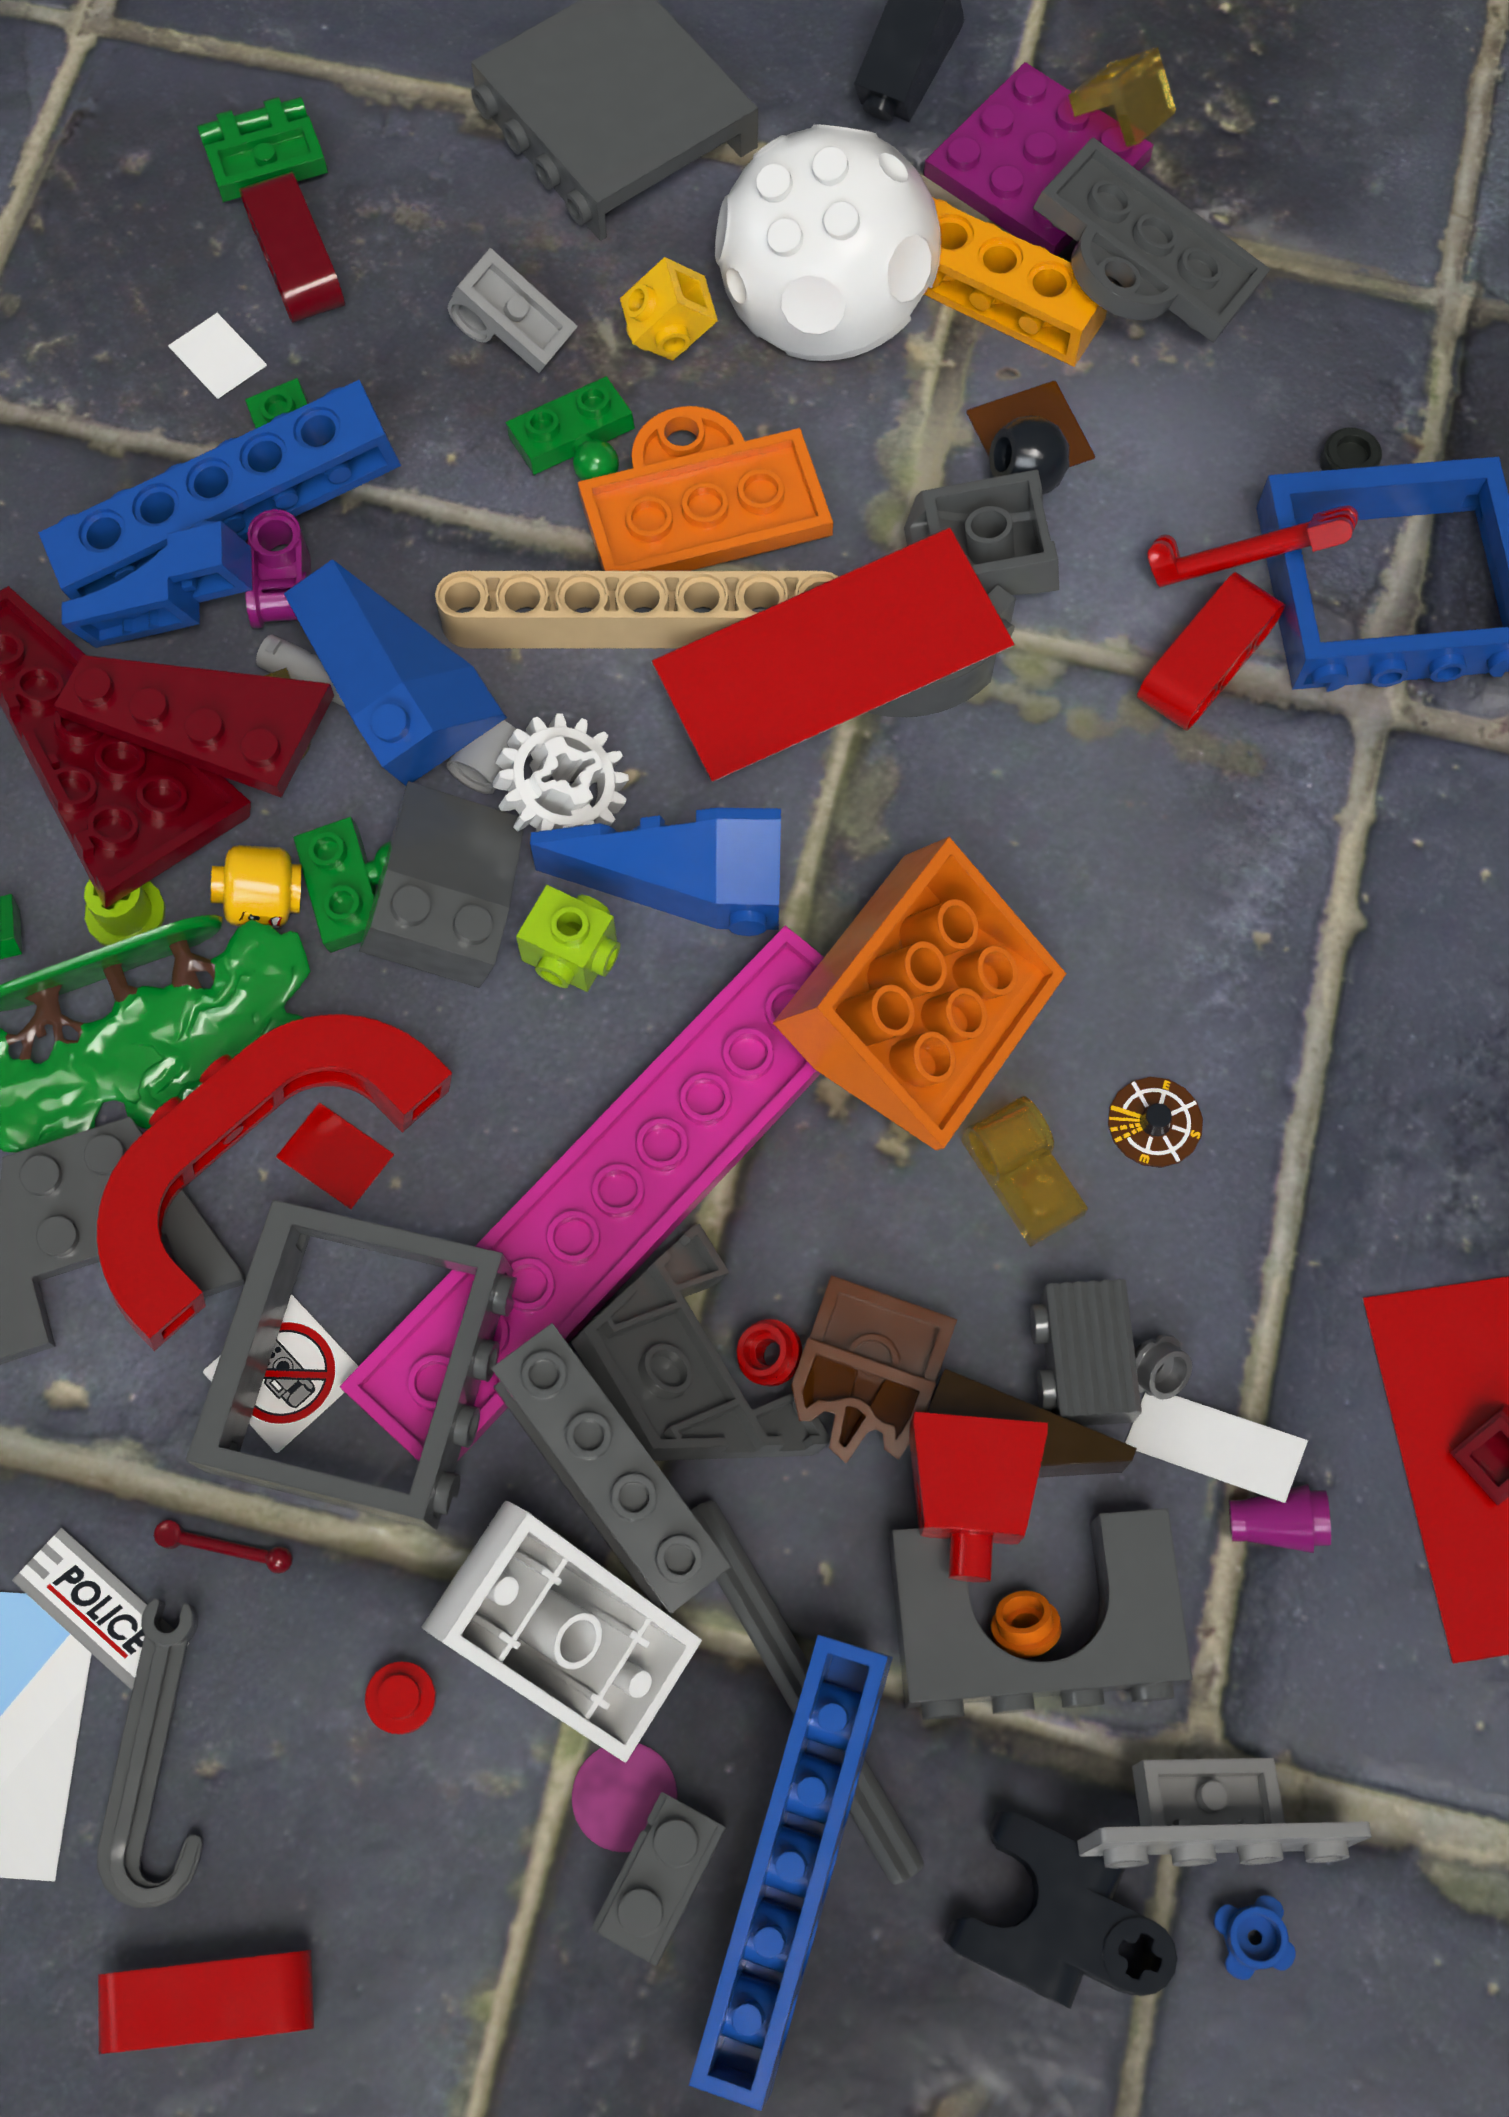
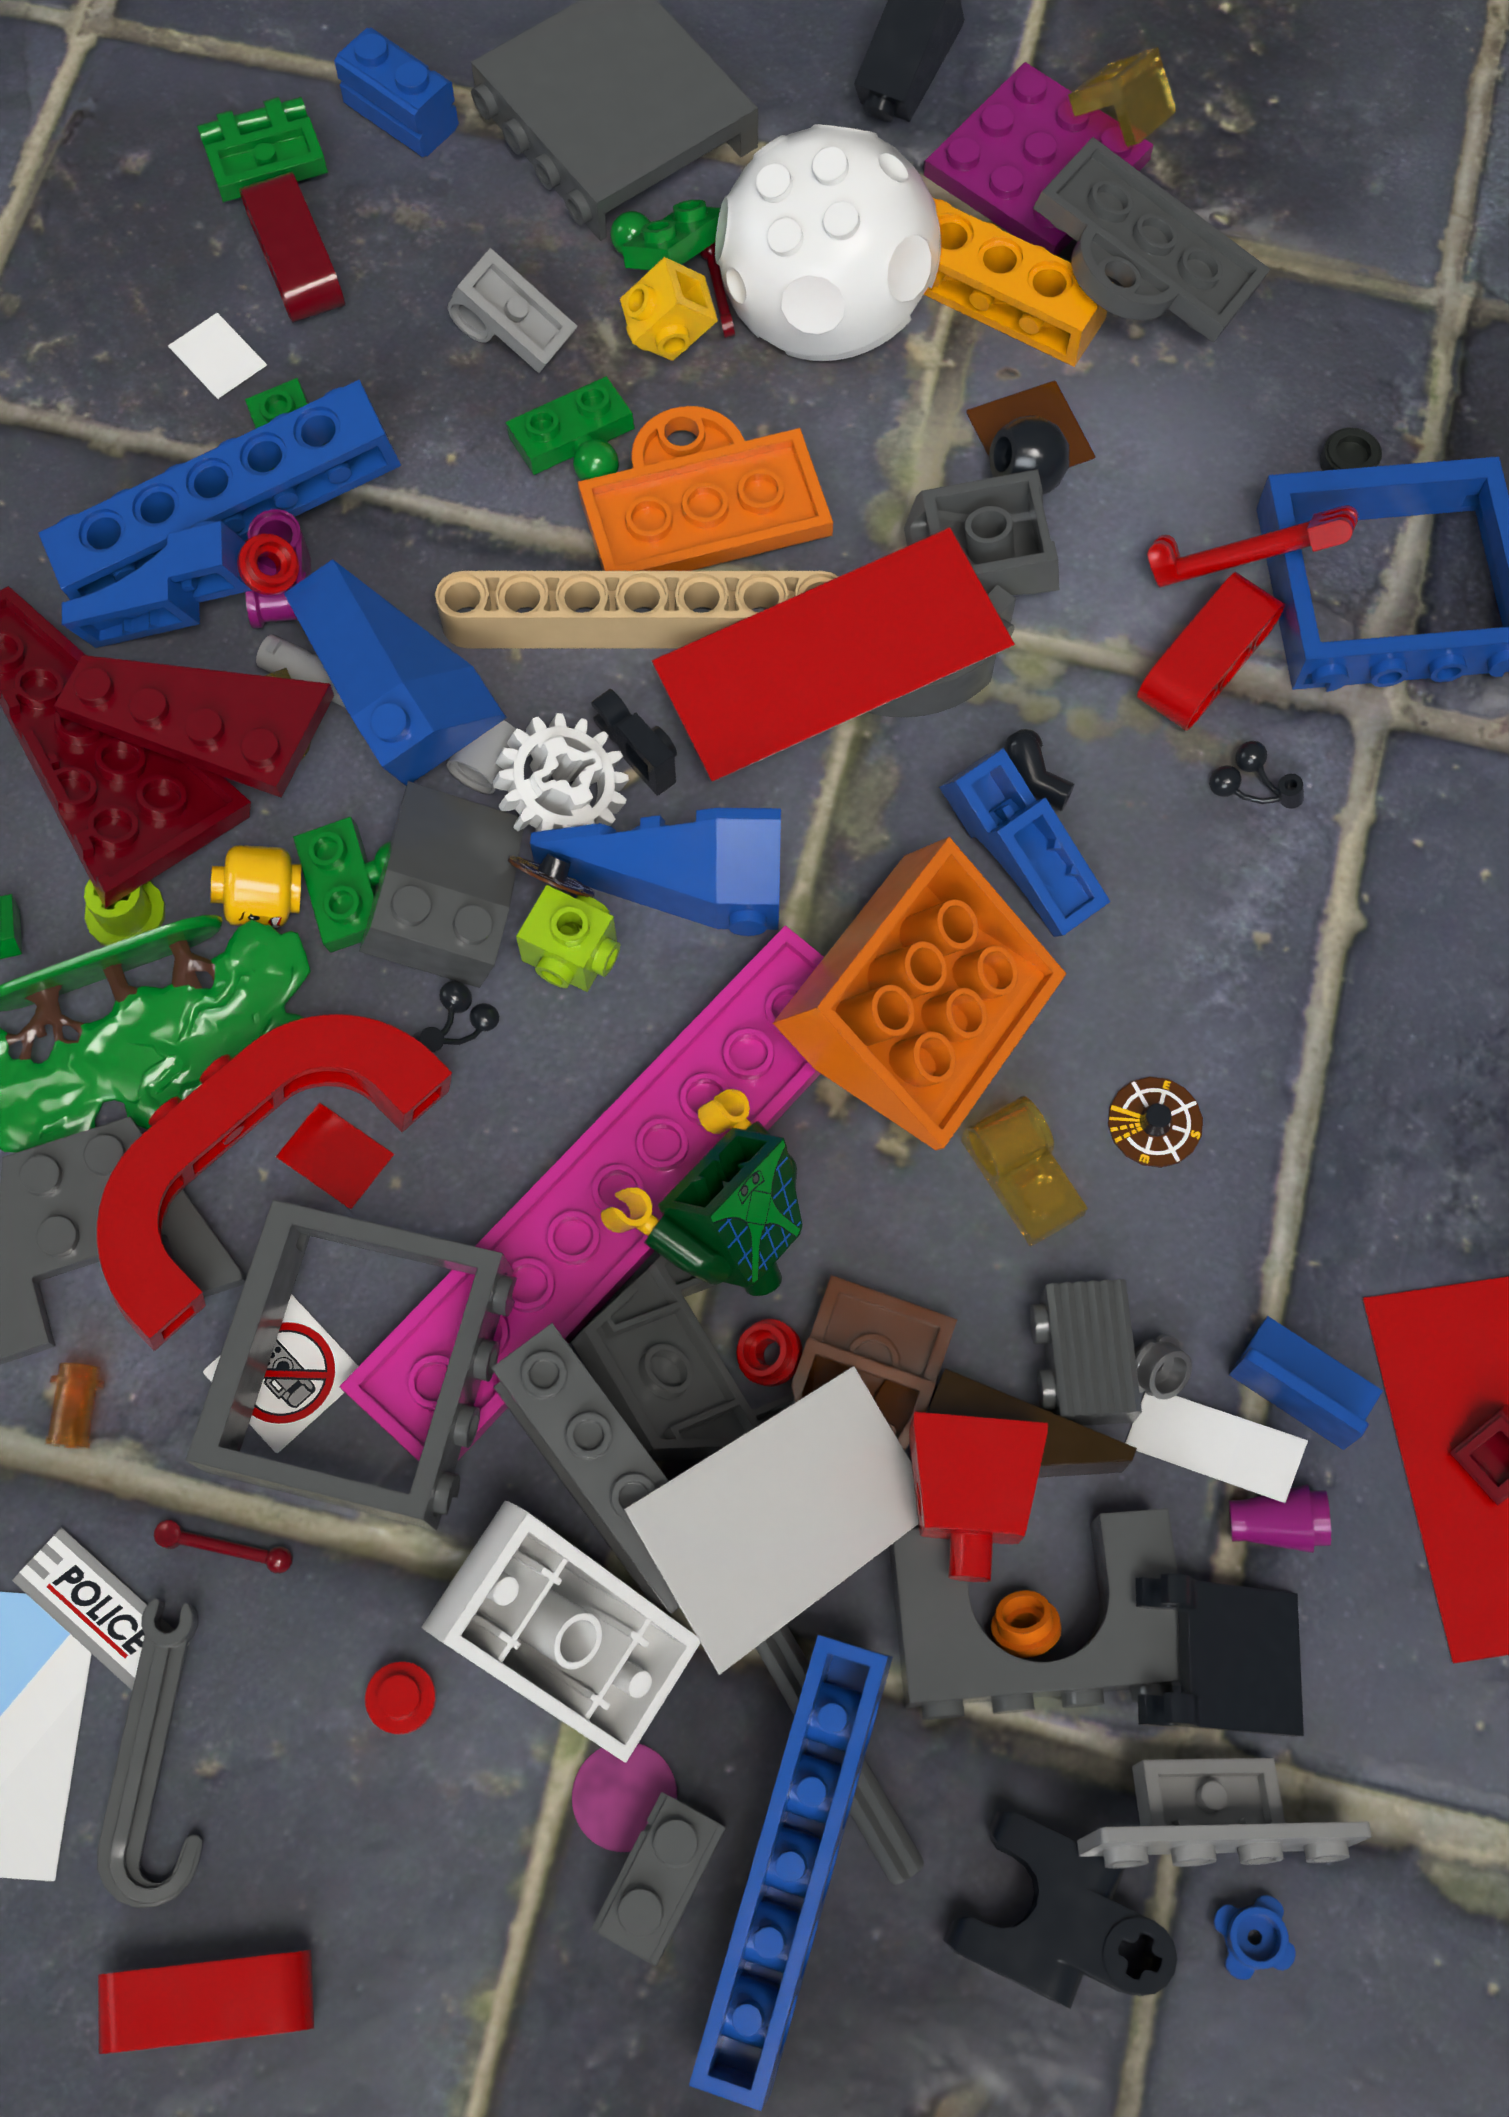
none -> clear orange pin [45,1363,105,1449]
none -> red plate [237,533,299,595]
none -> blue brick [334,28,459,157]
none -> black piece [412,981,499,1053]
none -> piece [508,853,594,897]
none -> black plate [591,688,677,796]
none -> dark green torso [600,1089,803,1296]
none -> green plate [610,200,721,270]
none -> white sticker [624,1366,919,1675]
none -> dark red hinge [700,243,736,338]
none -> blue slope [939,748,1111,937]
none -> black arm [1004,729,1075,811]
none -> black flag [1135,1573,1304,1737]
none -> black piece [1209,741,1304,809]
none -> blue panel [1229,1316,1383,1450]

